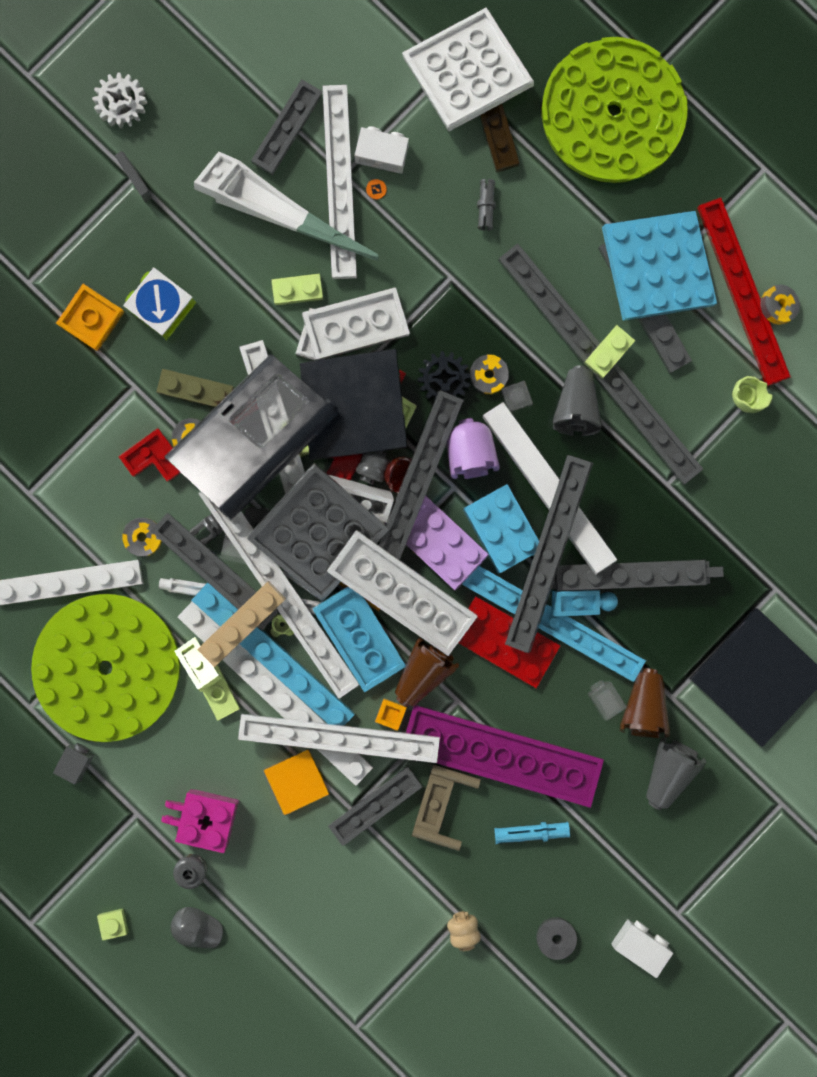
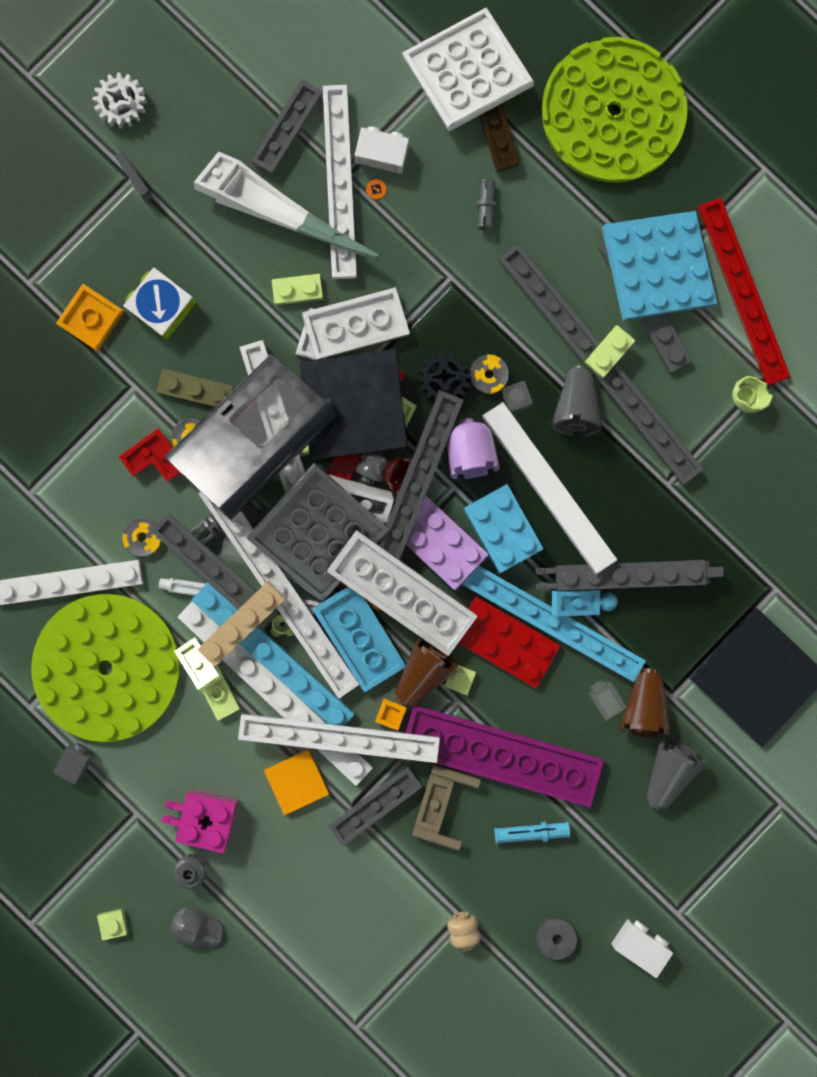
dark grey plate [505,455,593,653] -> none
piece [760,284,800,325] -> none
none -> yellowish green plate [444,663,476,695]

